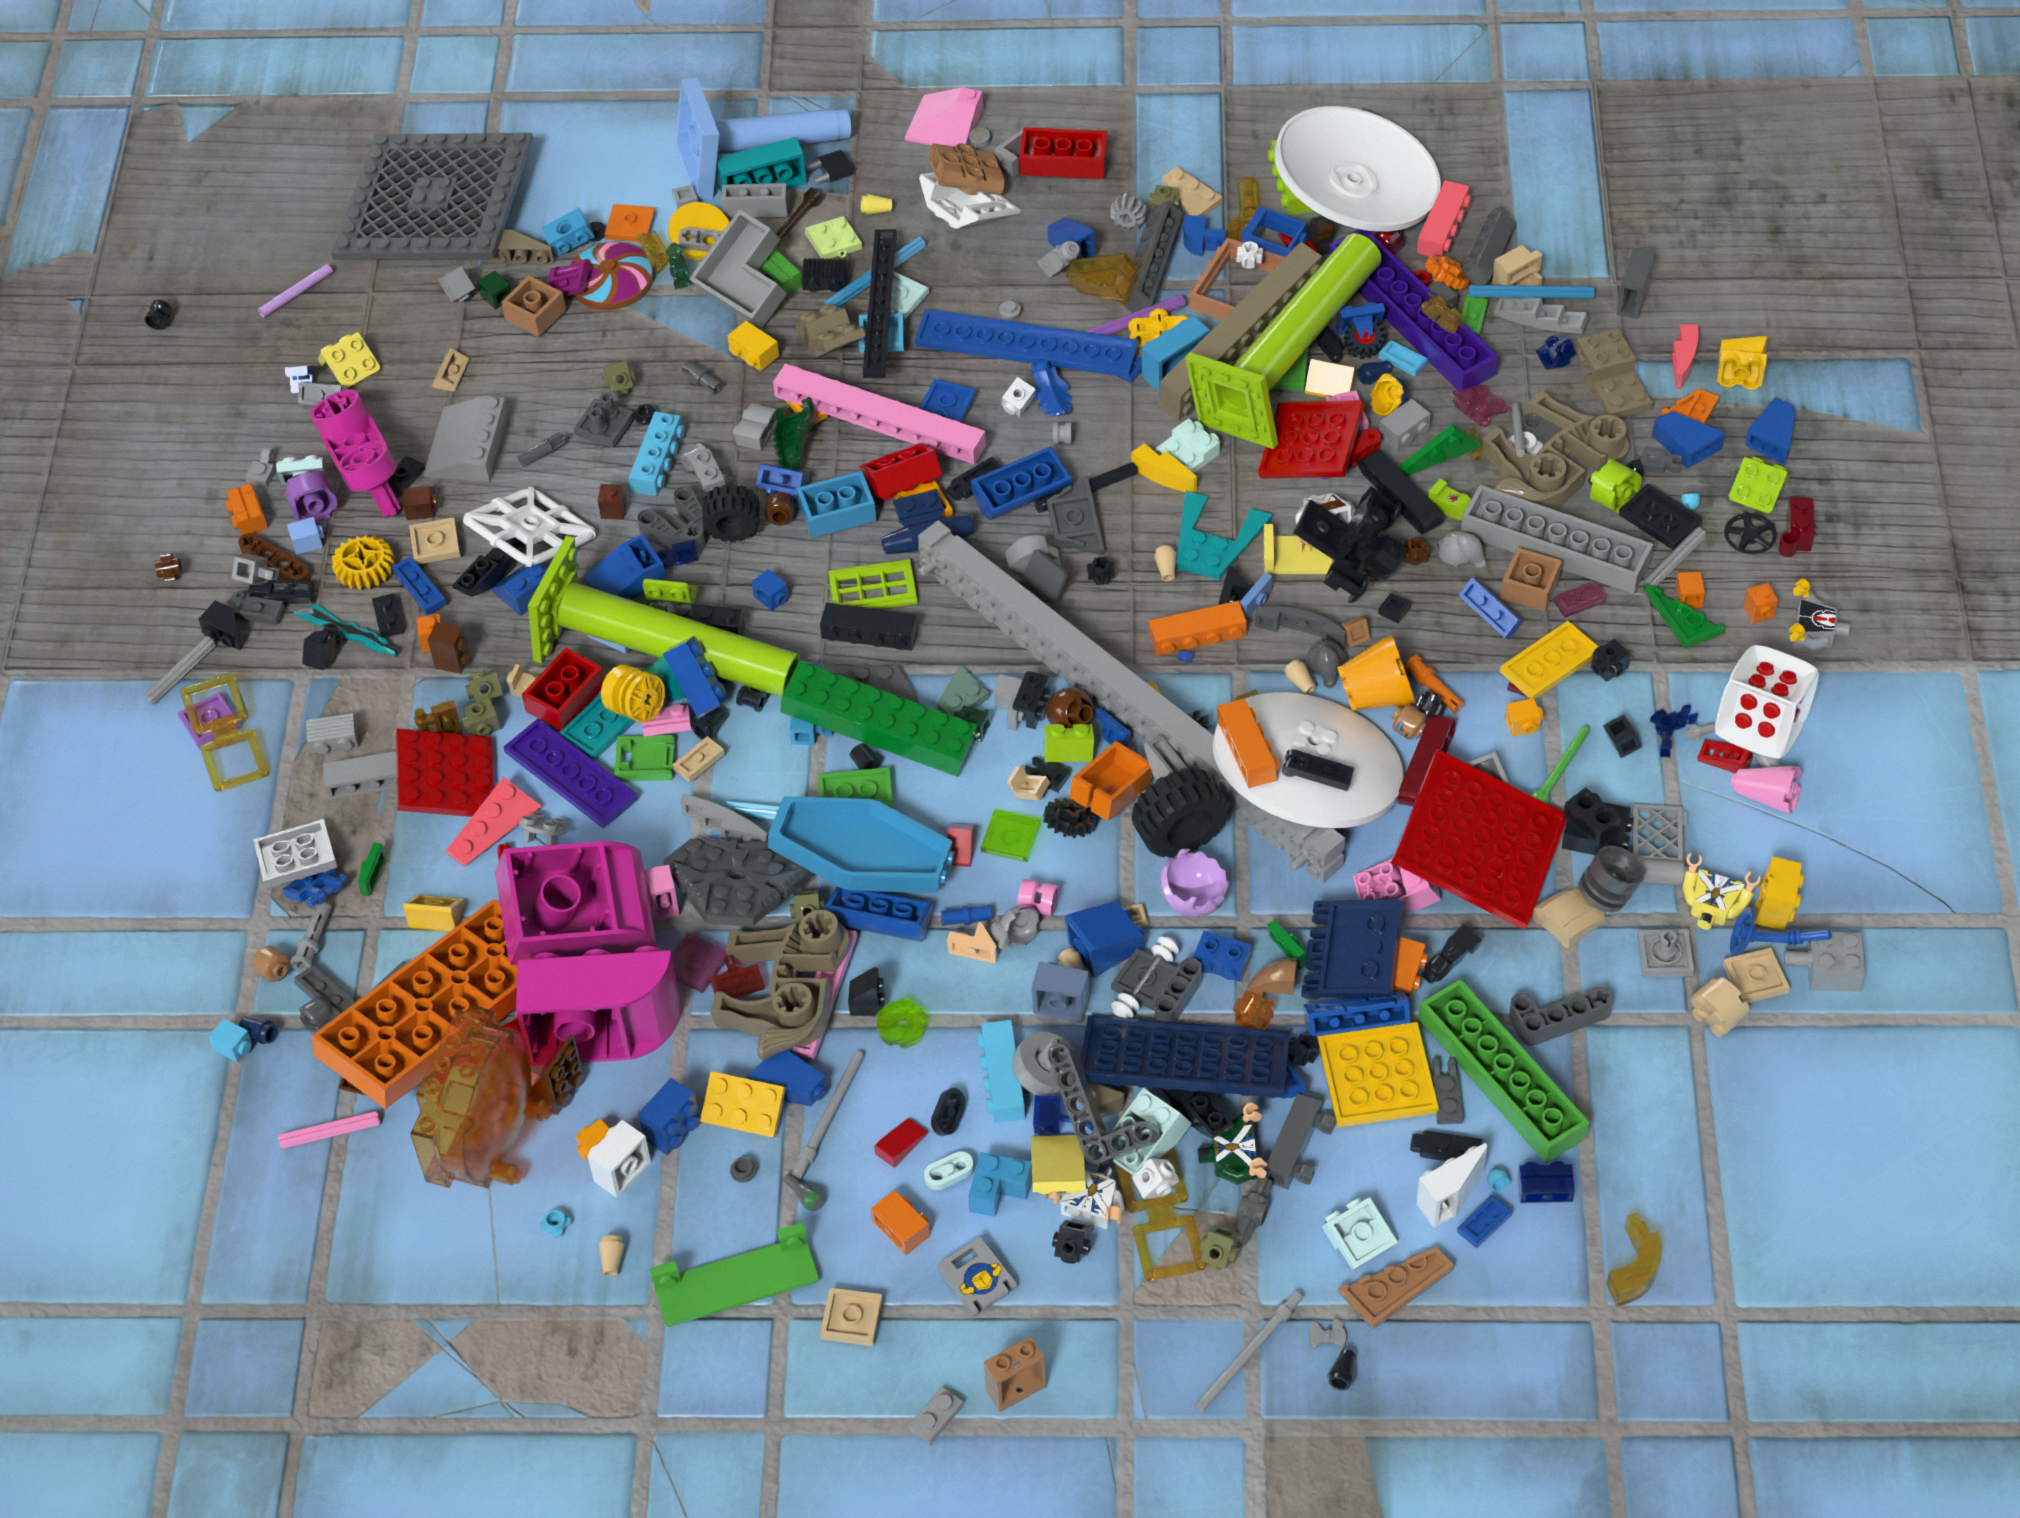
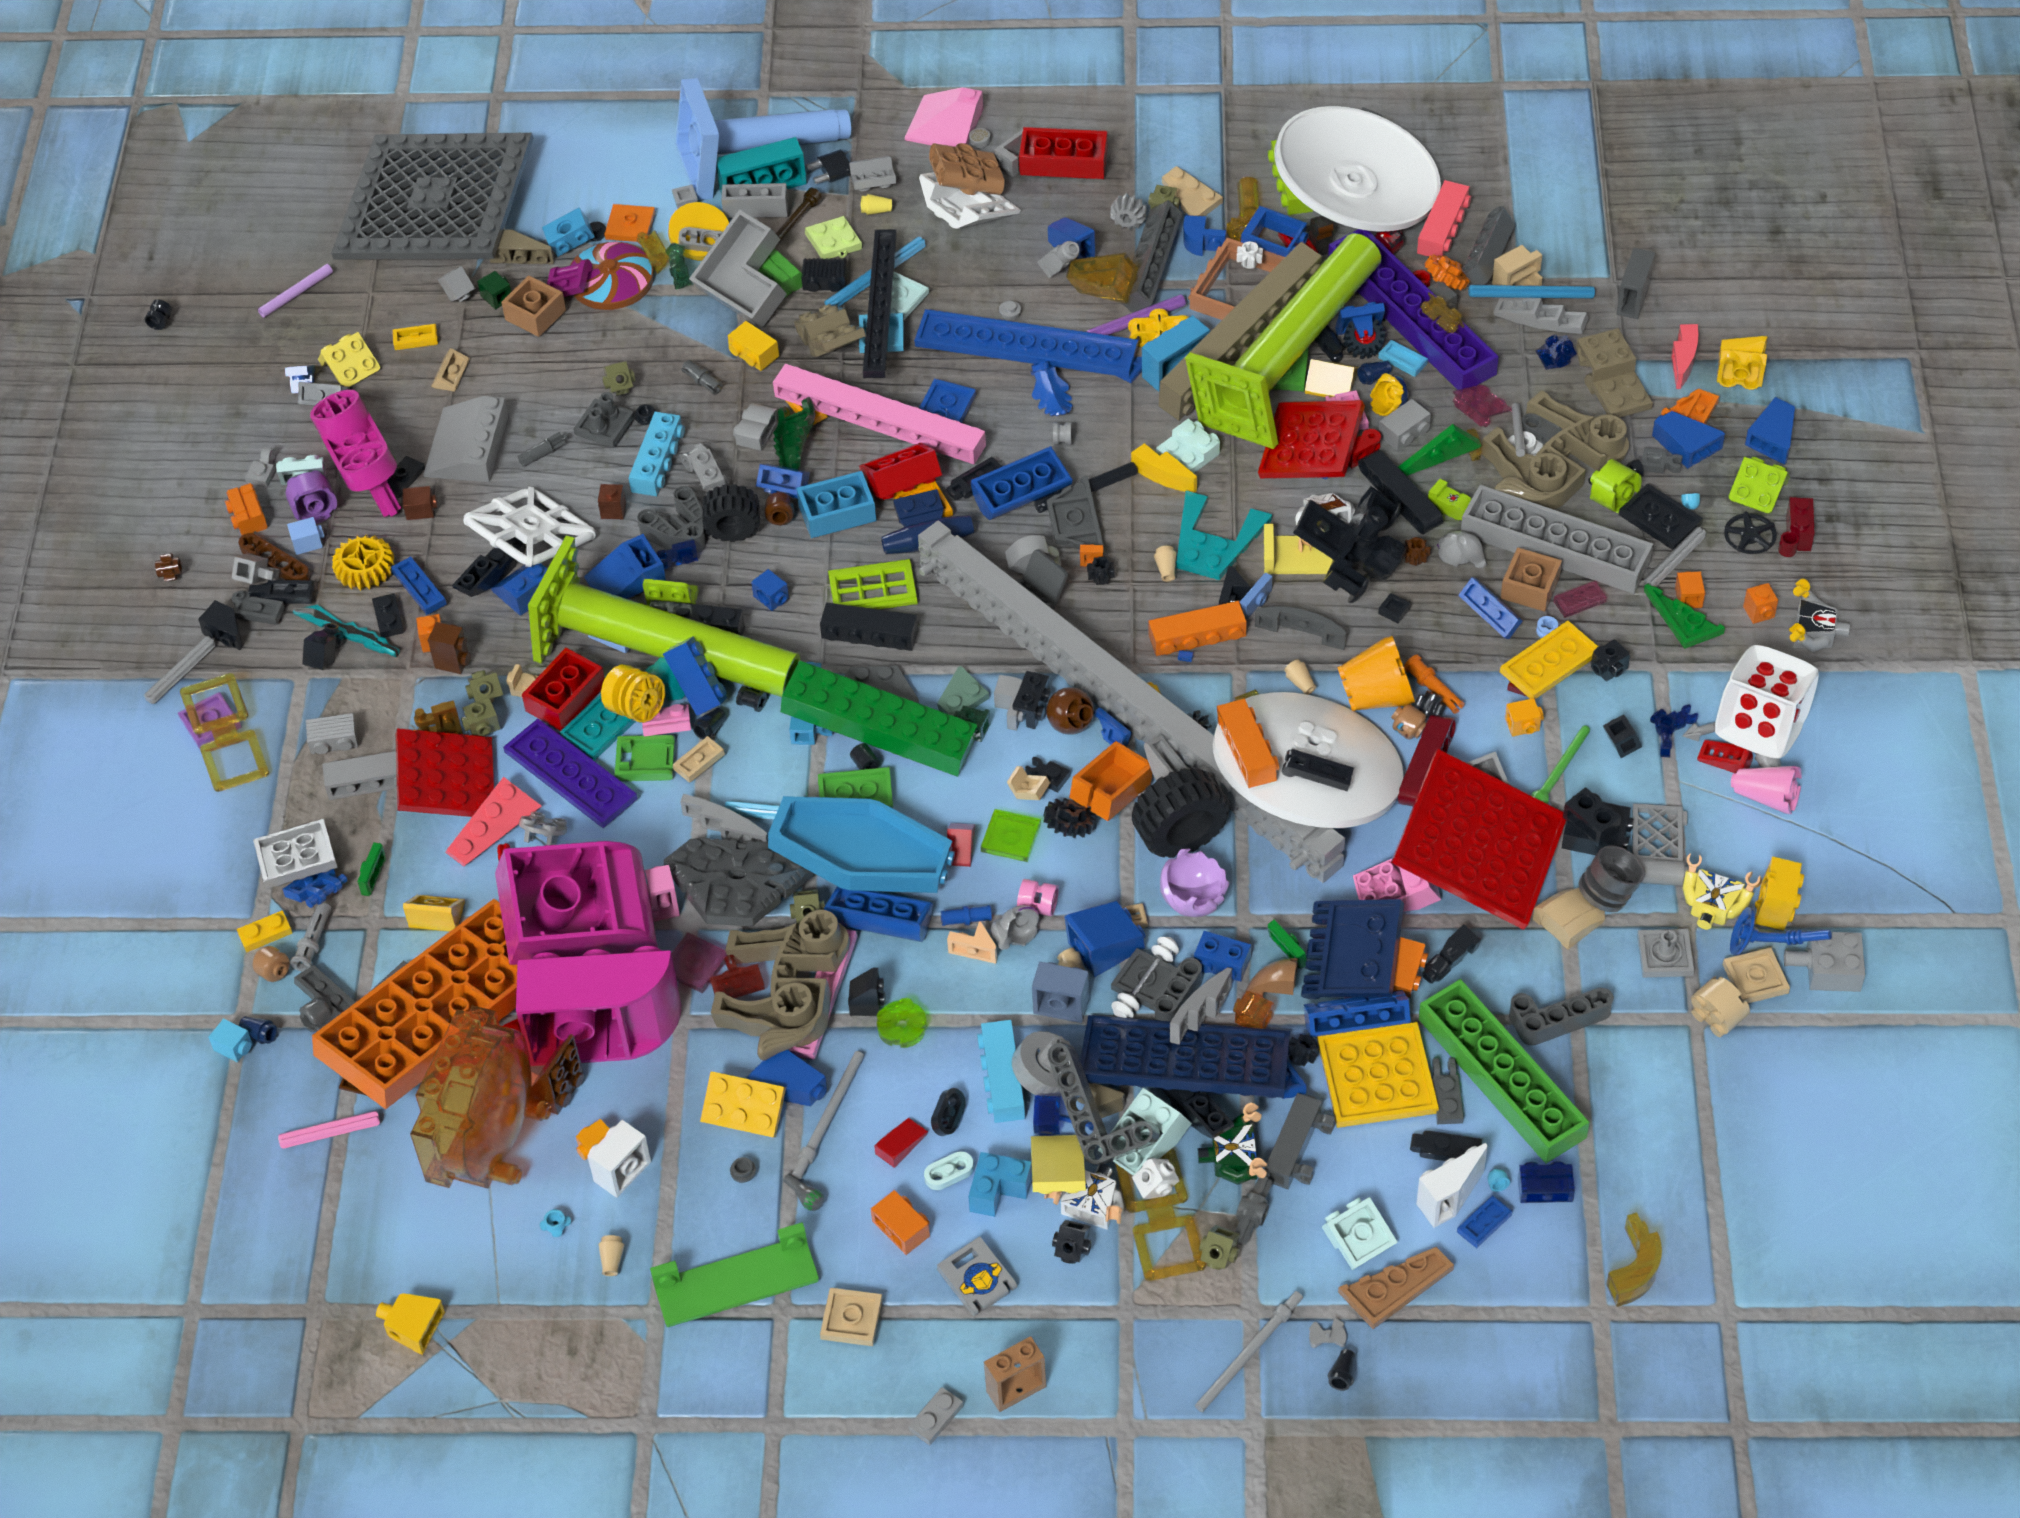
tan plate [409,517,461,565] -> none
blue brick [638,1078,700,1156] -> none
white brick [1001,377,1036,417] -> none
lime brick [1043,724,1094,762] -> none
dark grey hair [1306,640,1347,688] -> none
medium nougat tile [1341,616,1371,648] -> none
bright green hinge [1460,293,1488,337] -> none
none -> yellow plate [236,910,293,953]
none -> yellow torso [376,1293,445,1355]
none -> yellow tile [392,324,438,350]
none -> light grey bracket [849,156,896,191]
none -> orange plate [1080,544,1104,567]
none -> light grey slope [1170,967,1232,1044]
none -> light blue bush [1536,616,1558,638]

